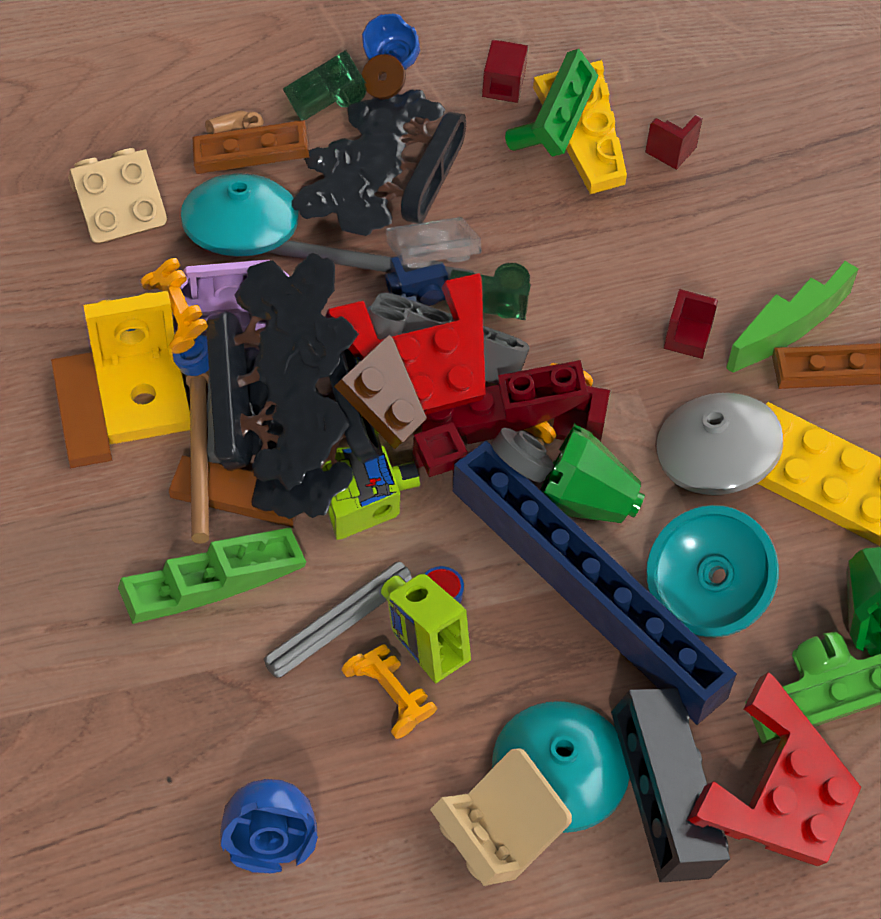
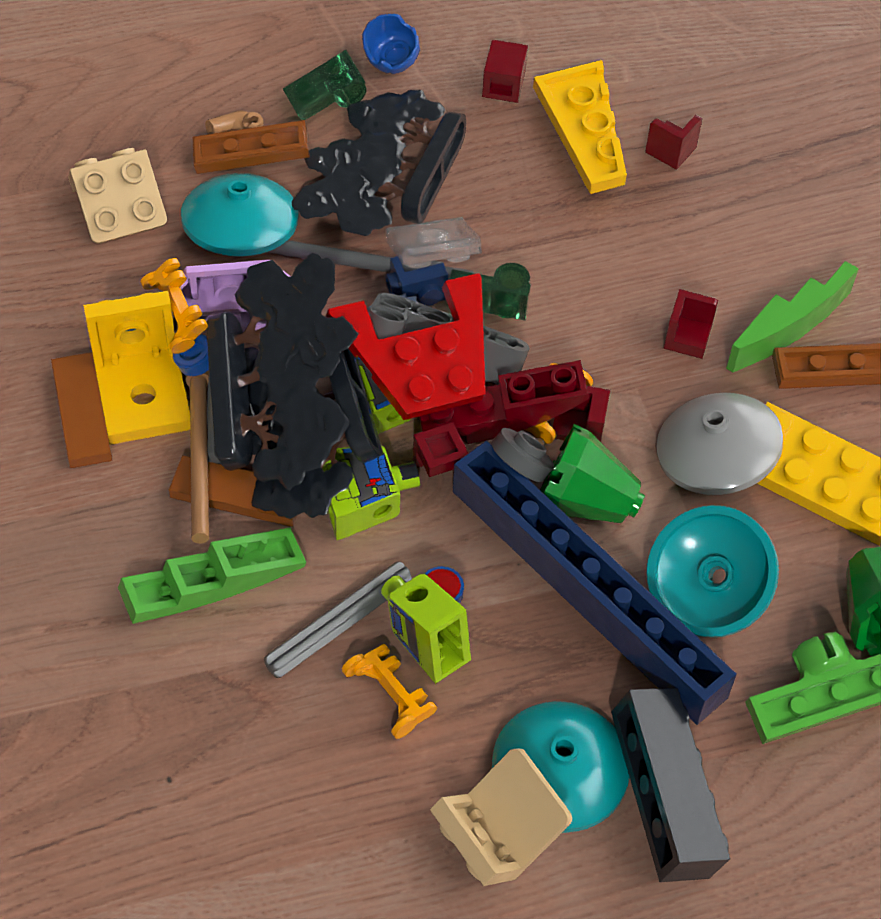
blue cylinder [220,779,318,873] -> none
wing [334,335,427,449] -> none
reddish brown wheel [361,54,406,100] -> none
green piece [505,49,599,157] -> none
wing [688,672,861,866] -> none

